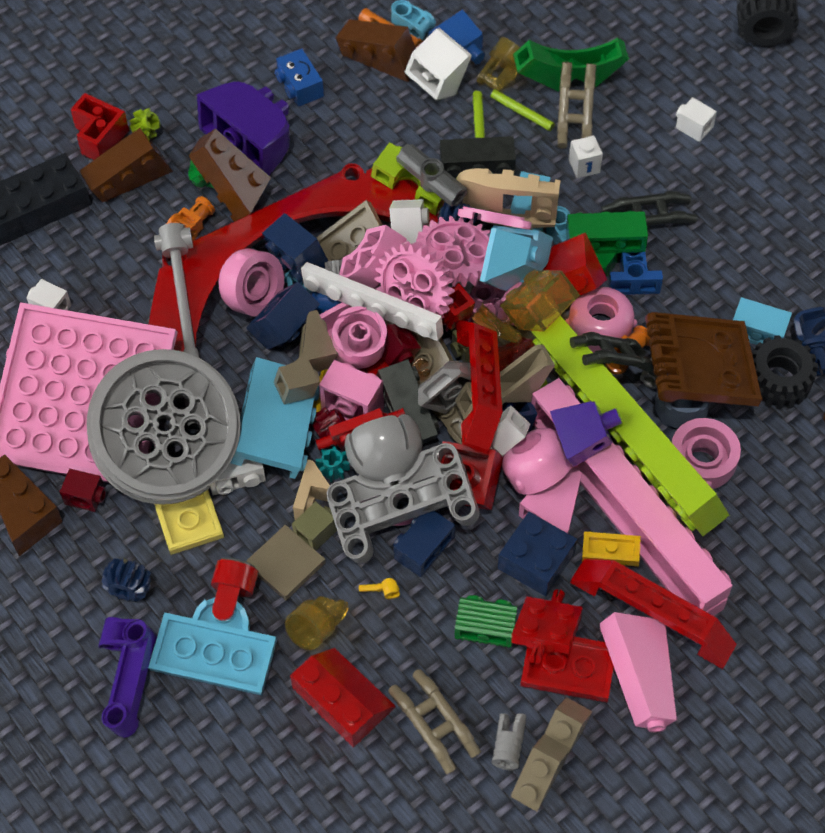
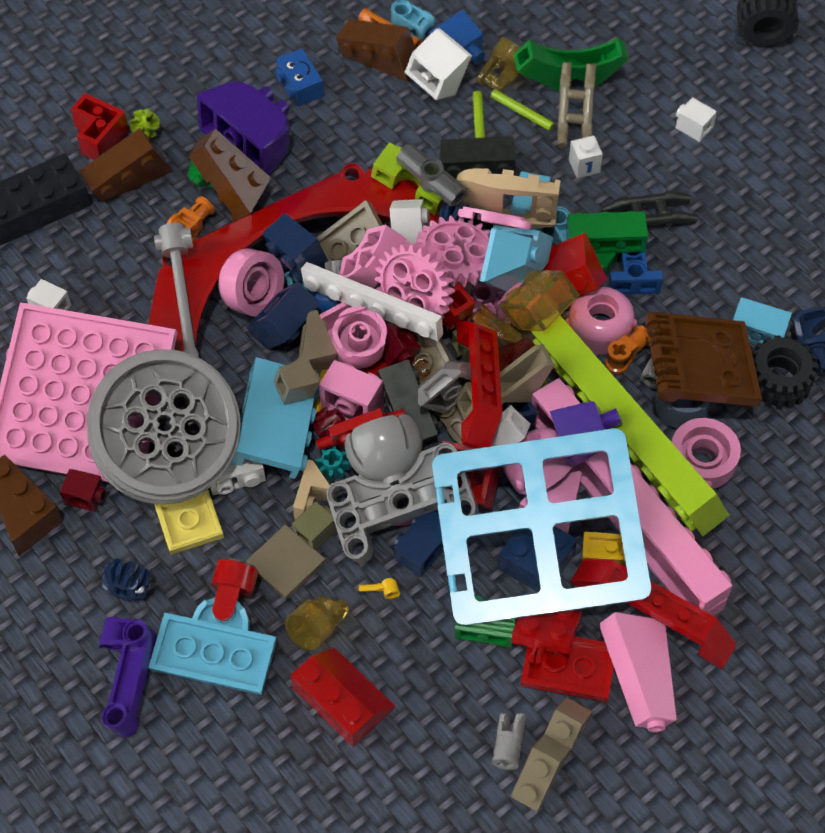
dark tan piece [388,669,481,774] -> none
pearl dark grey piece [570,332,655,376] -> none
none -> window [432,429,651,625]

